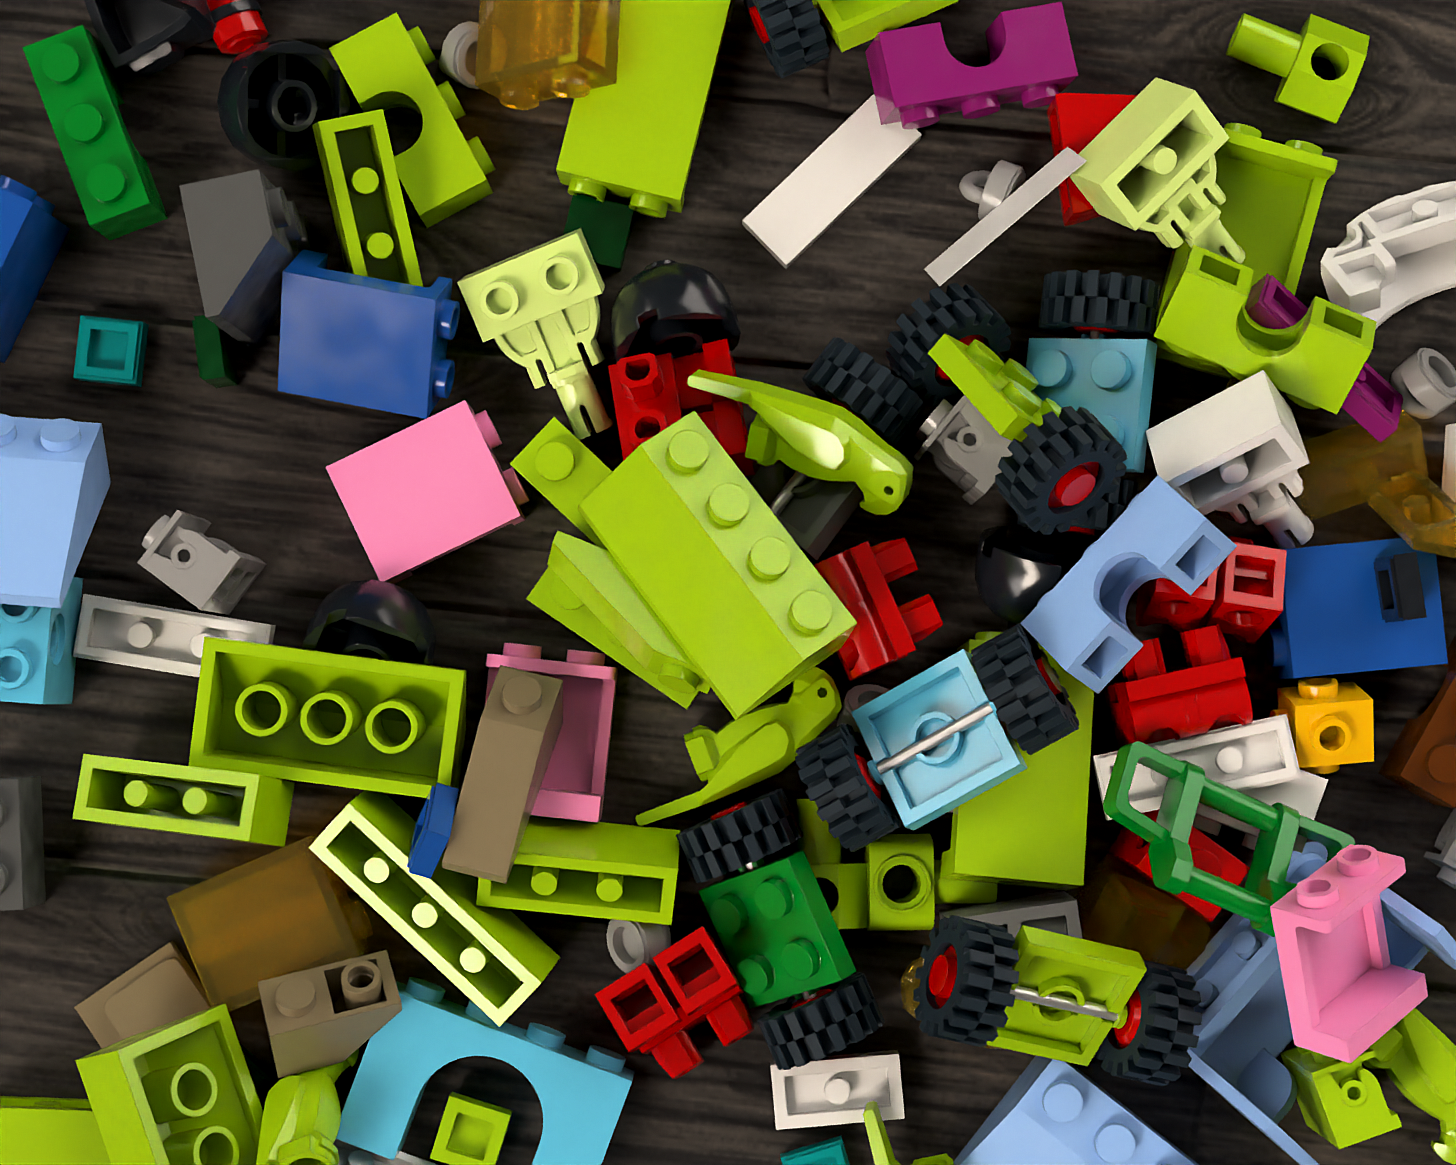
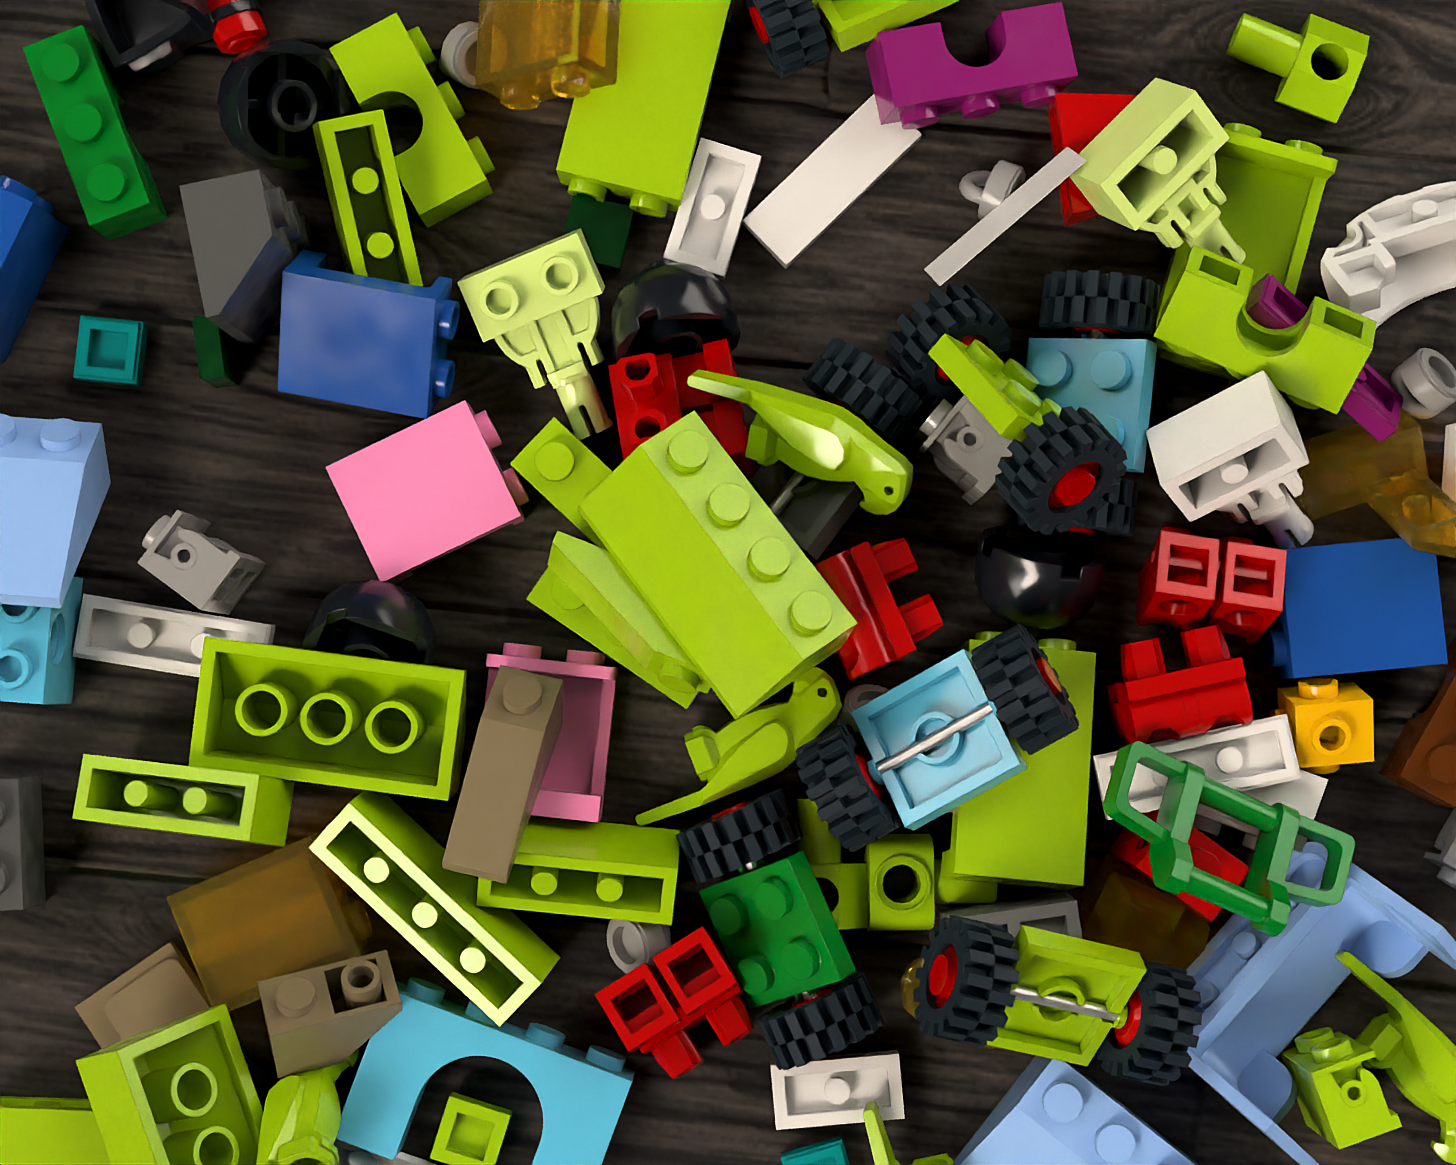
blue tile [407,782,459,879] -> none
light blue arch [1020,475,1237,694] -> none
bright pink panel [1270,844,1428,1064] -> none
black tile [1373,552,1427,623] -> none
none -> white plate [663,138,762,281]

